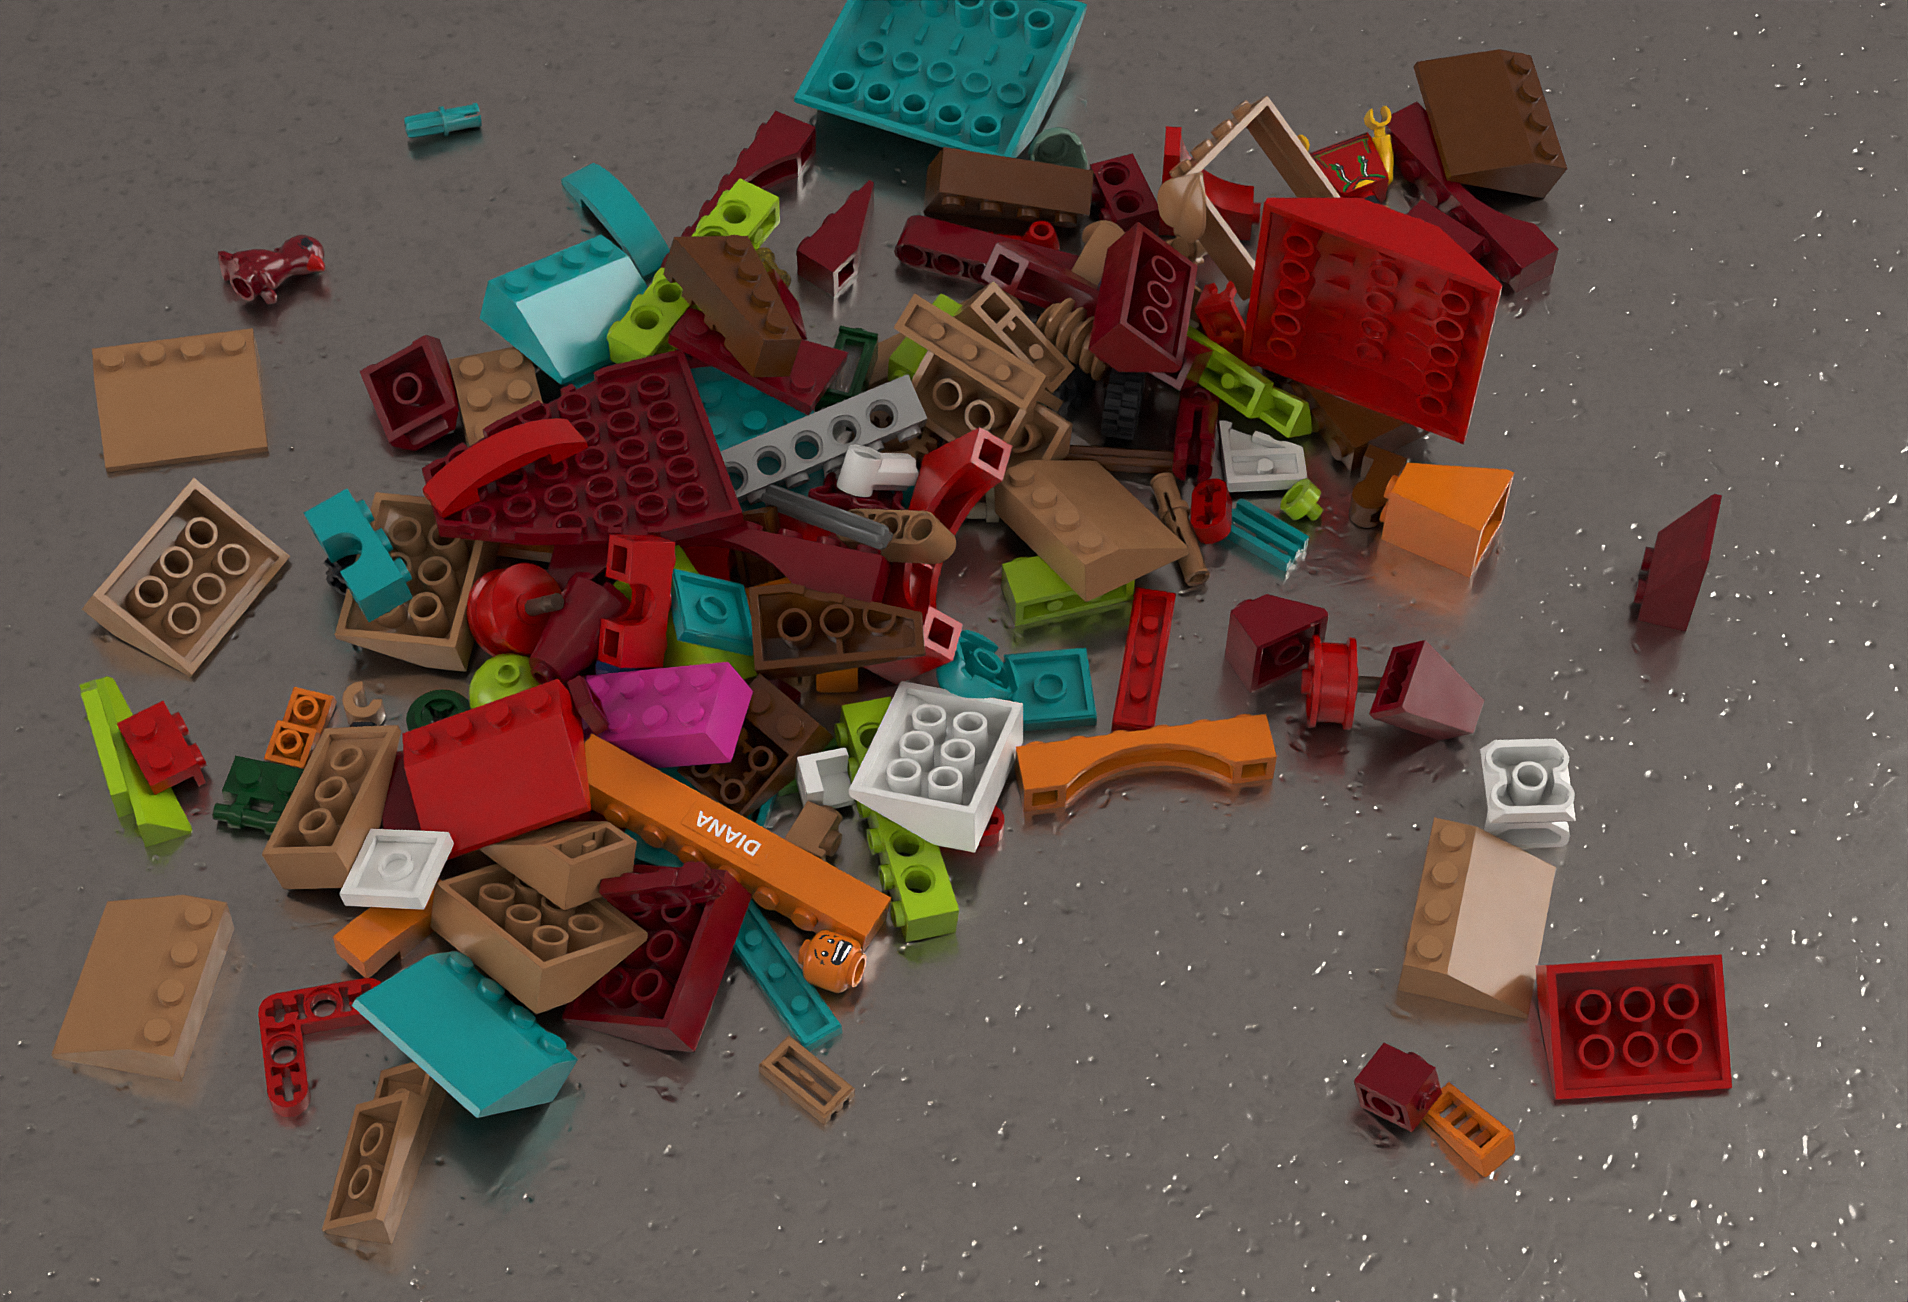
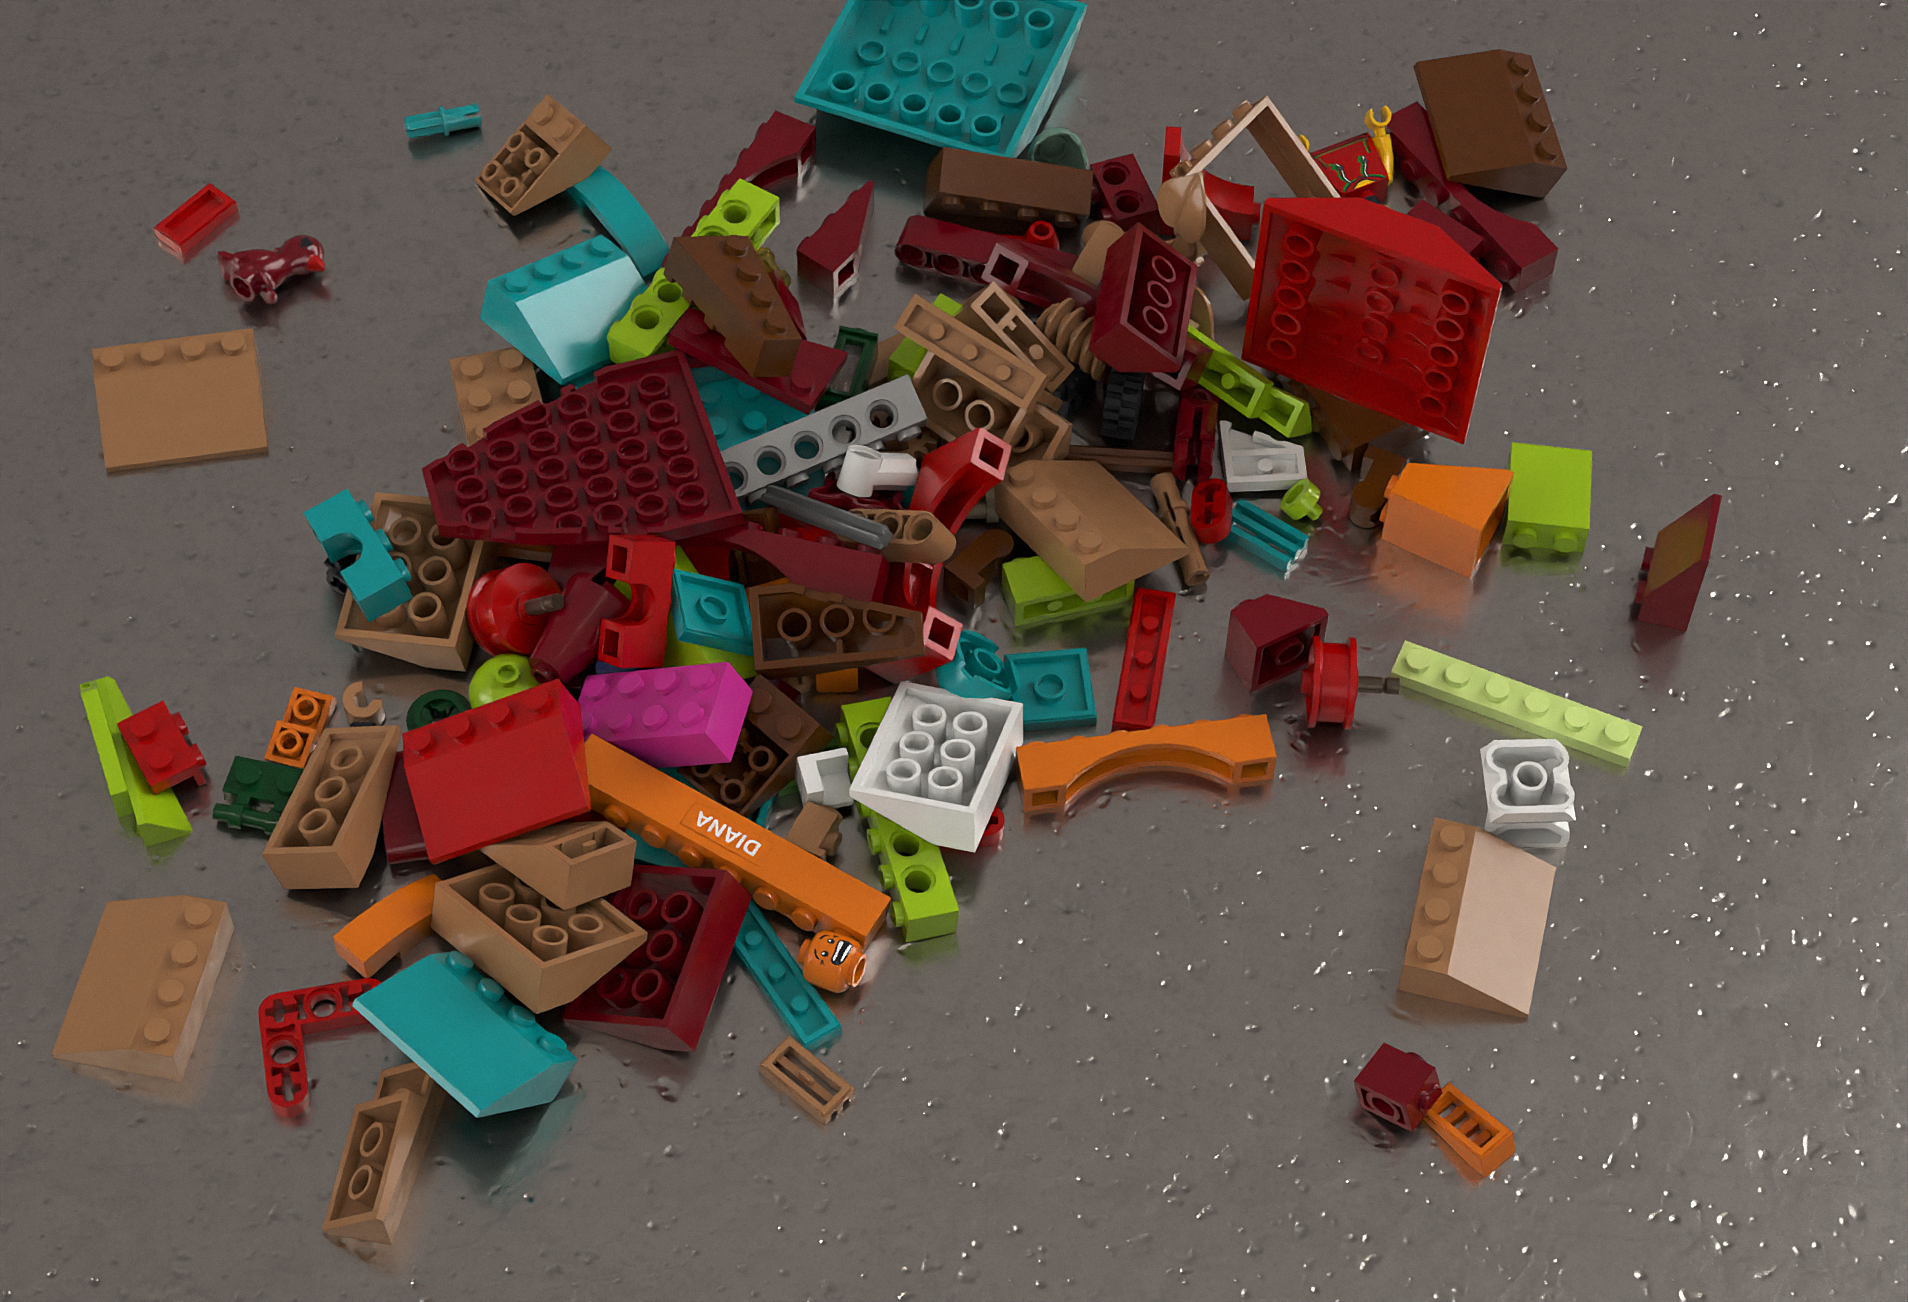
medium nougat slope [82,478,290,677] -> none
white plate [339,829,454,910] -> none
dark red slope [359,335,459,451] -> none
red slope [422,418,588,518] -> none
dark red tile [567,675,610,736] -> none
dark red hinge [599,861,726,914] -> none
red hinge [1194,281,1256,367] -> none
dark red slope [1369,640,1485,740] -> none
red slope [1535,954,1732,1100] -> none
none -> red tile [154,183,238,256]
none -> medium nougat slope [474,94,612,216]
none -> reddish brown leg [944,529,1014,610]
none -> yellowish green plate [1390,640,1643,768]
none -> lime brick [1502,442,1592,553]

